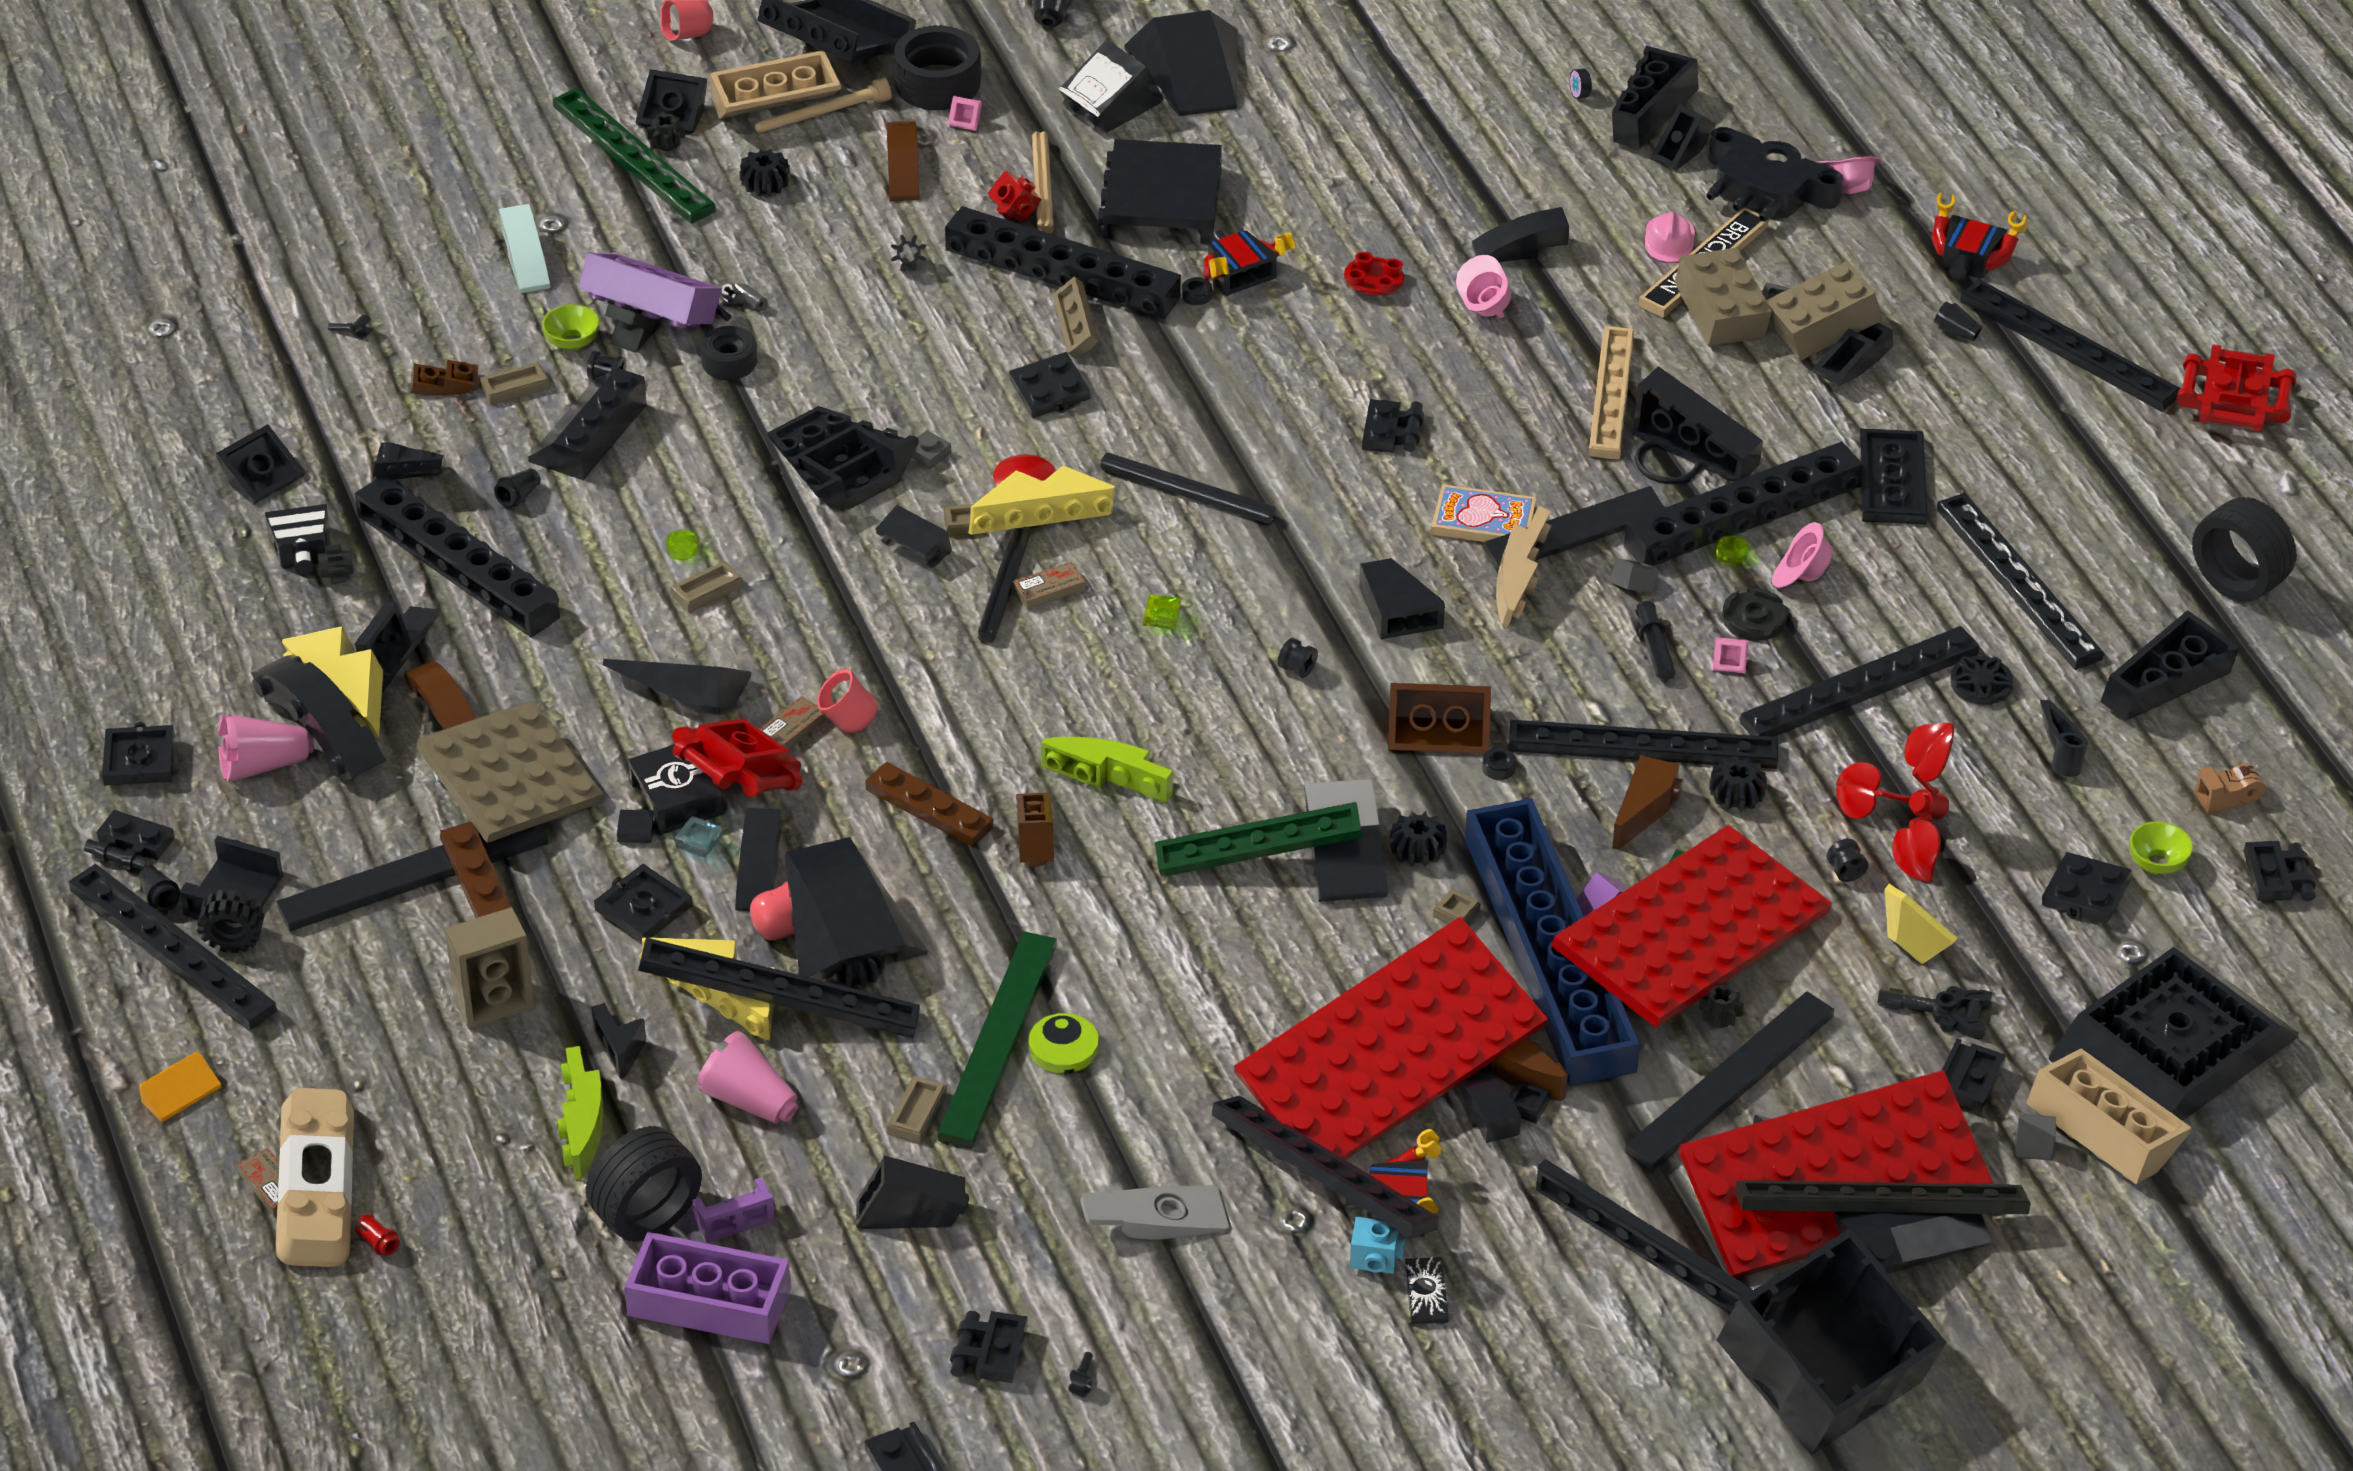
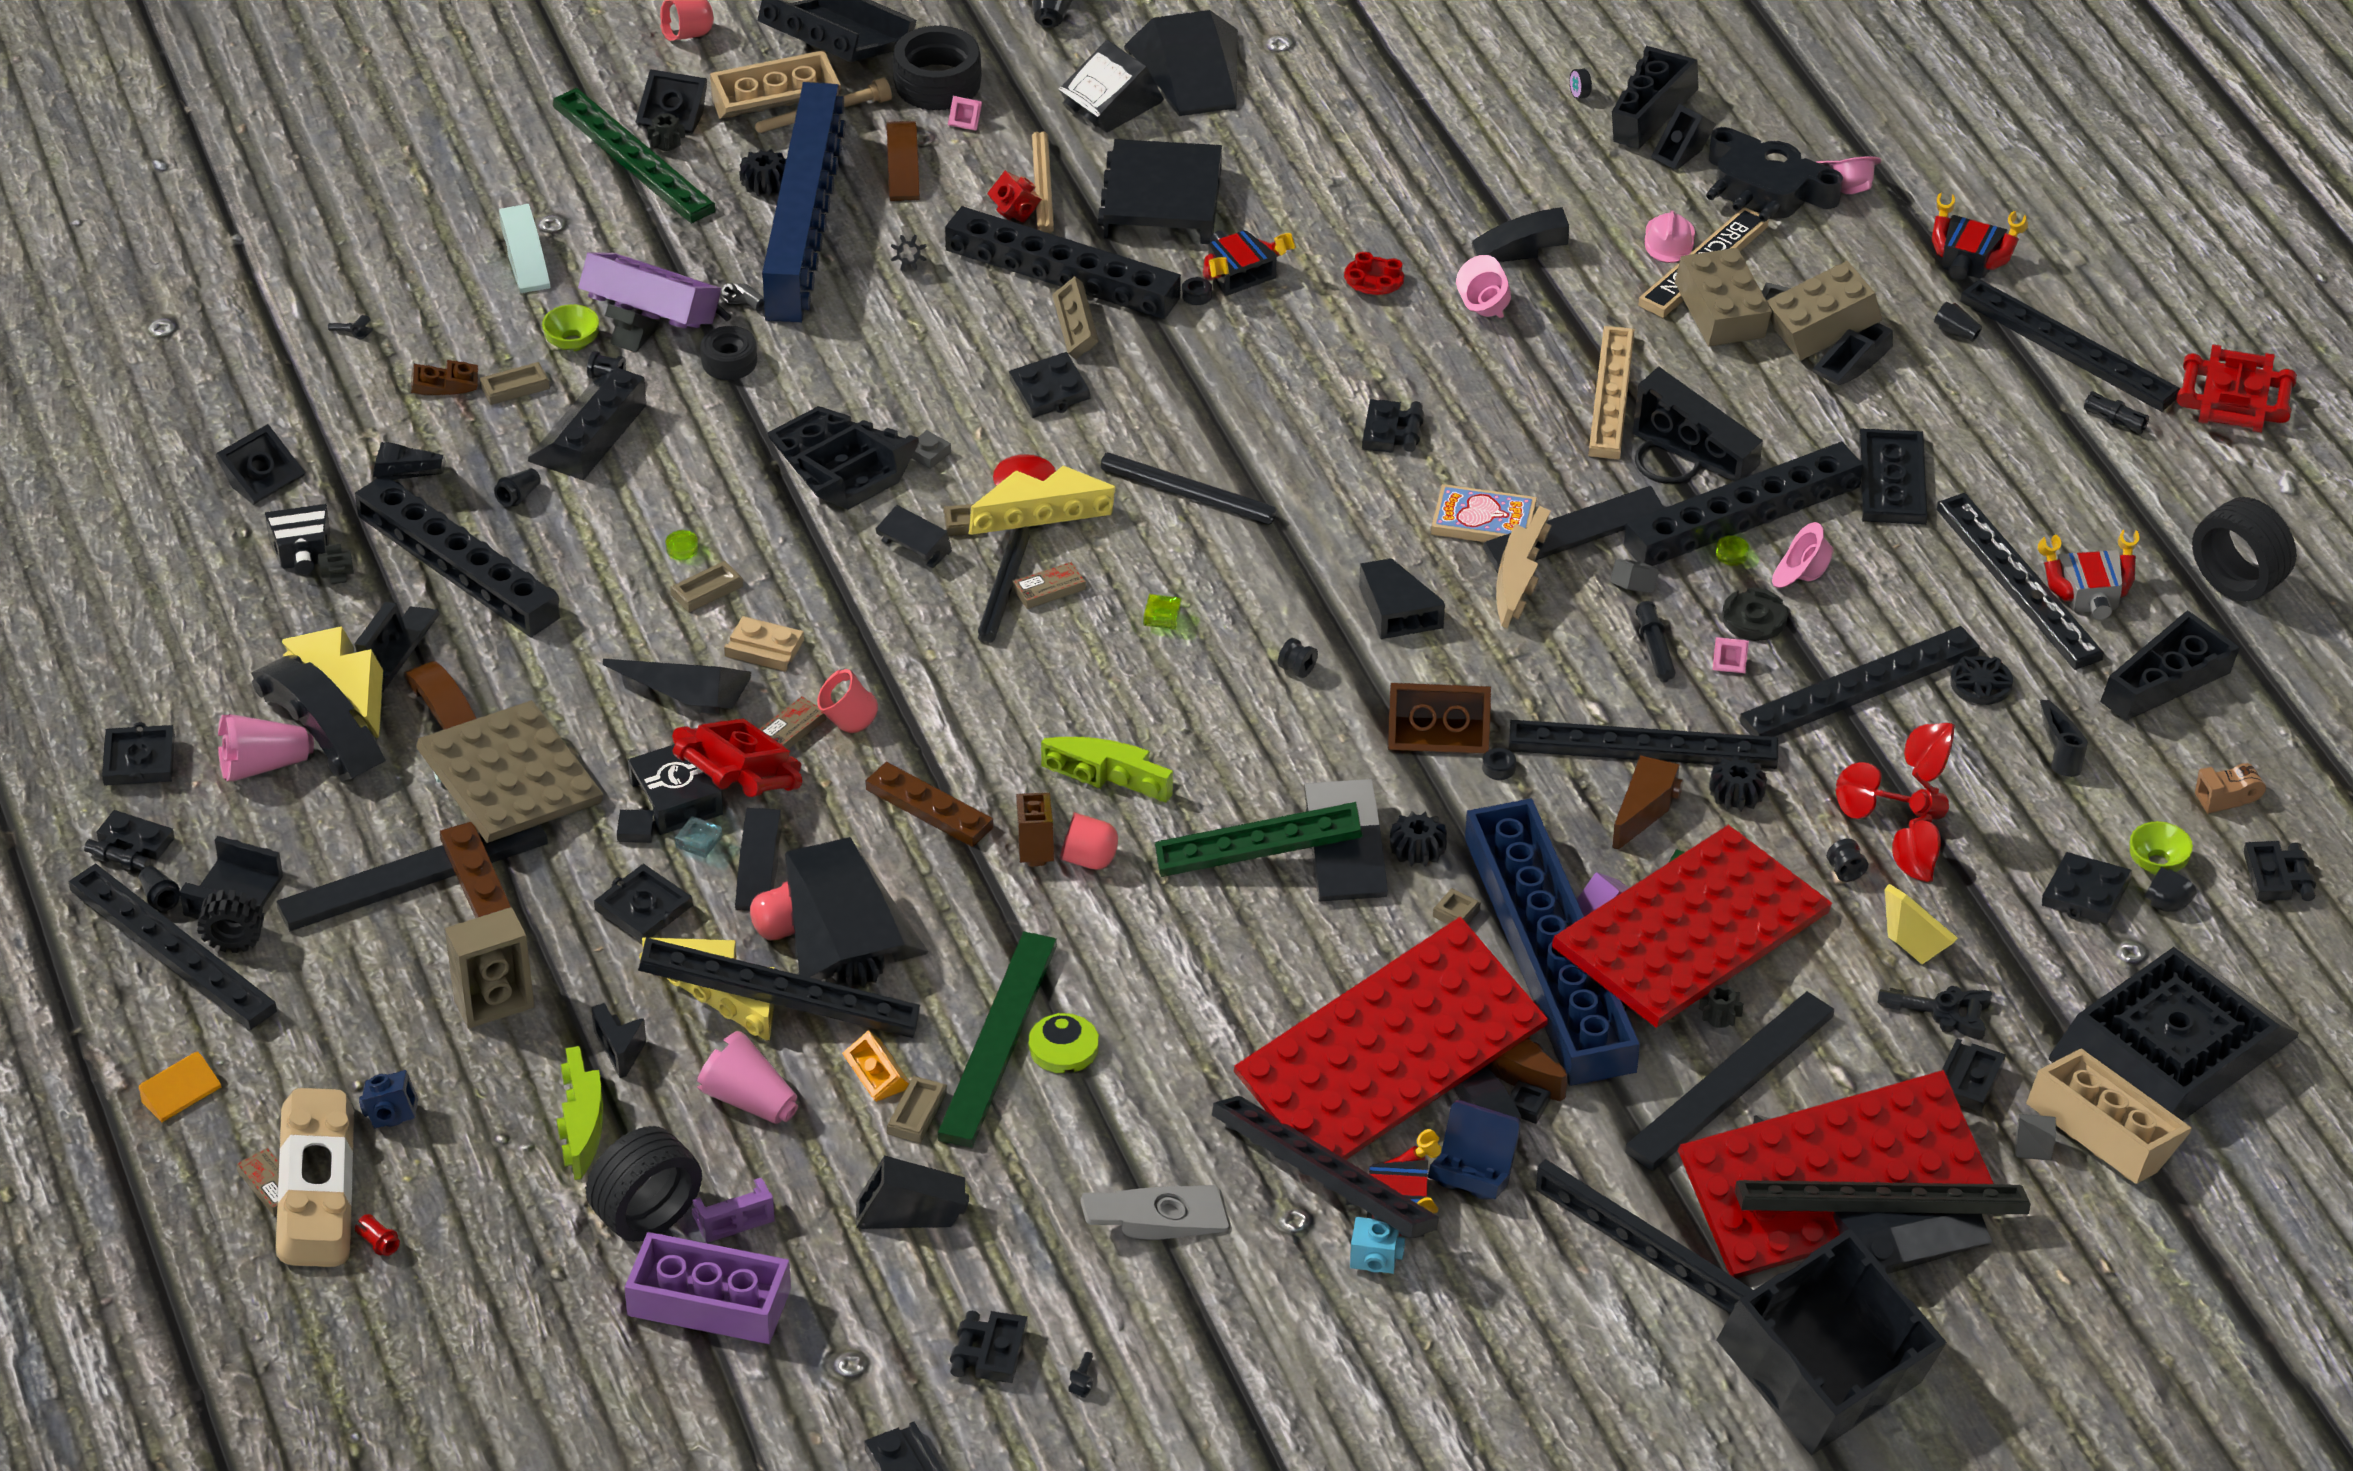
tile [1404,1257,1449,1324] -> none
none -> dark blue brick [359,1070,418,1129]
none -> tan plate [724,616,804,672]
none -> dark blue brick [762,82,846,323]
none -> light orange slope [842,1030,910,1102]
none -> coral helmet [1060,812,1118,870]
none -> dark blue bracket [1427,1100,1521,1199]
none -> torso [2038,530,2140,620]
none -> black pin [2084,391,2149,434]
none -> black piece [2145,867,2197,912]

